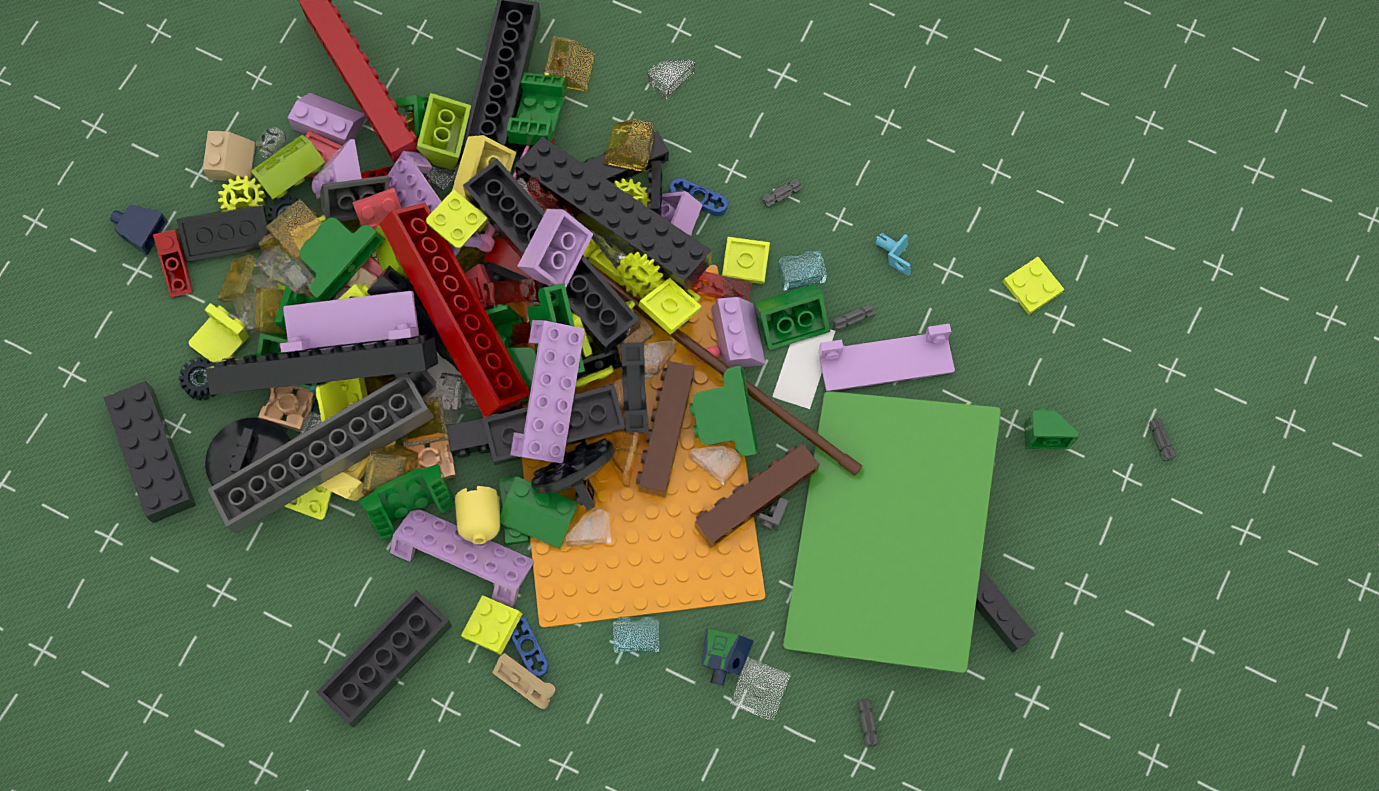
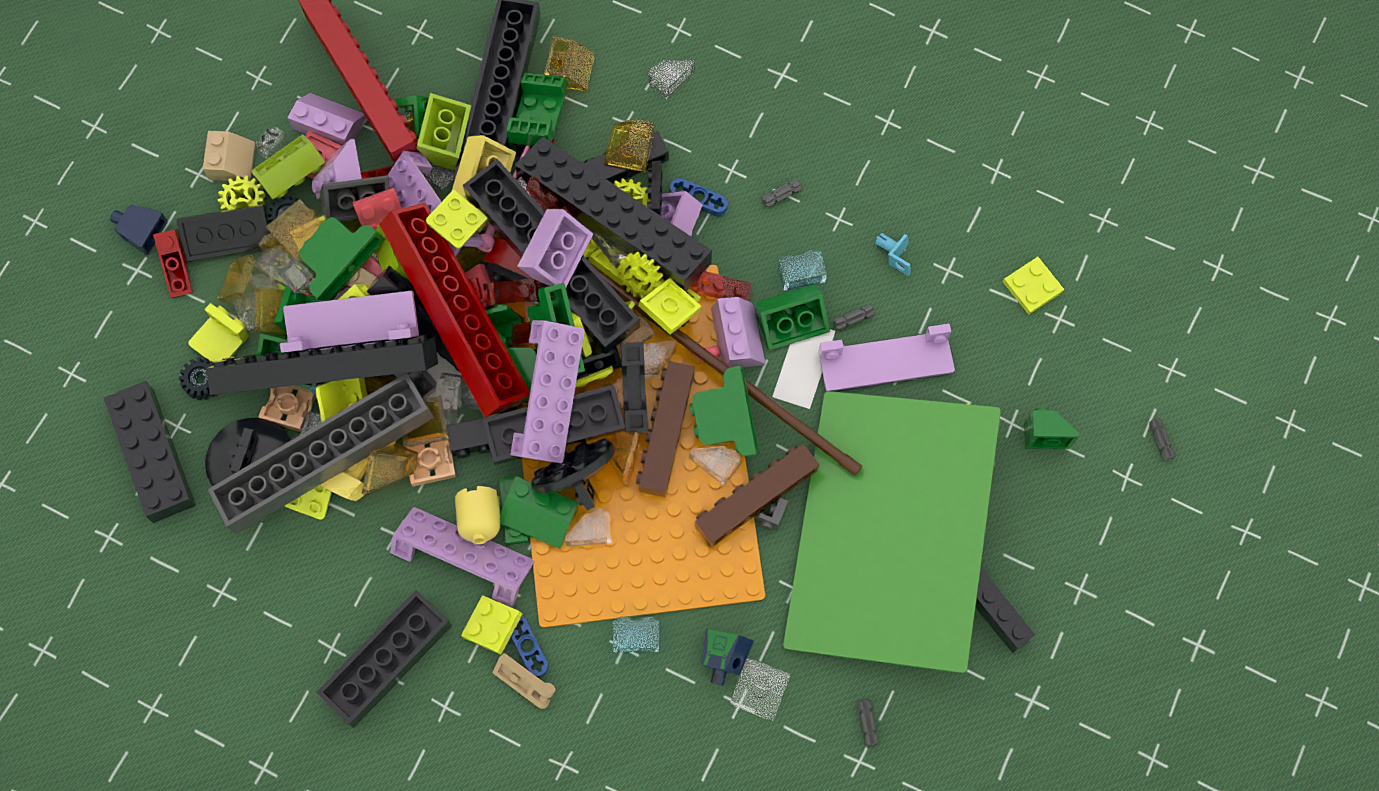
green plate [359,464,454,539] -> none
neon yellow plate [722,237,770,284] -> none

